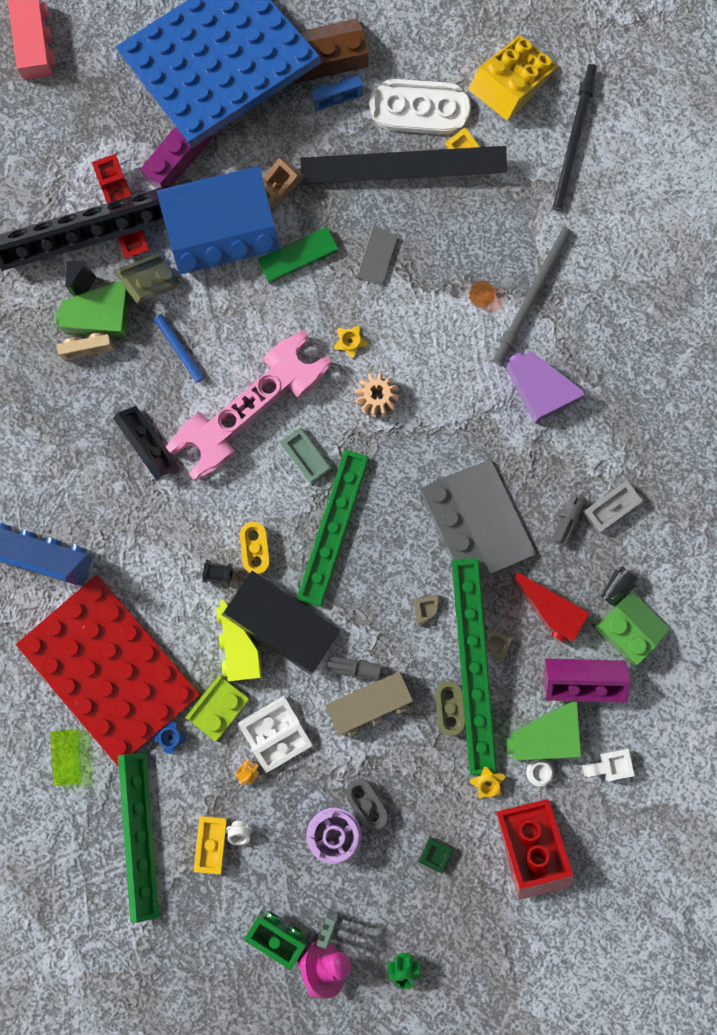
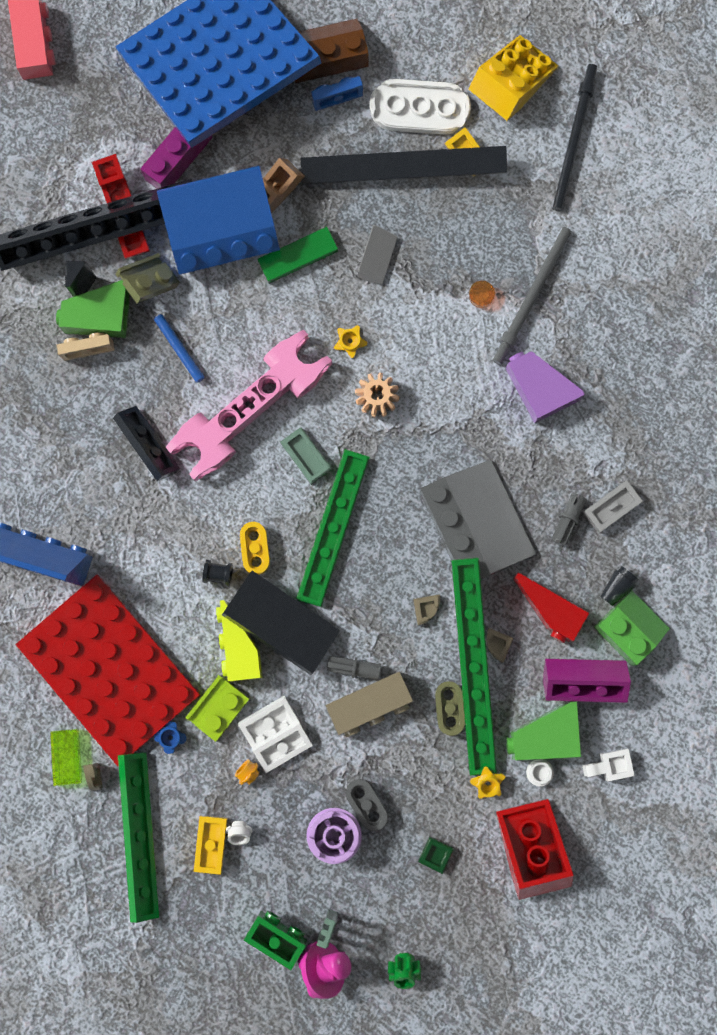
none -> dark tan tile [83,763,103,791]

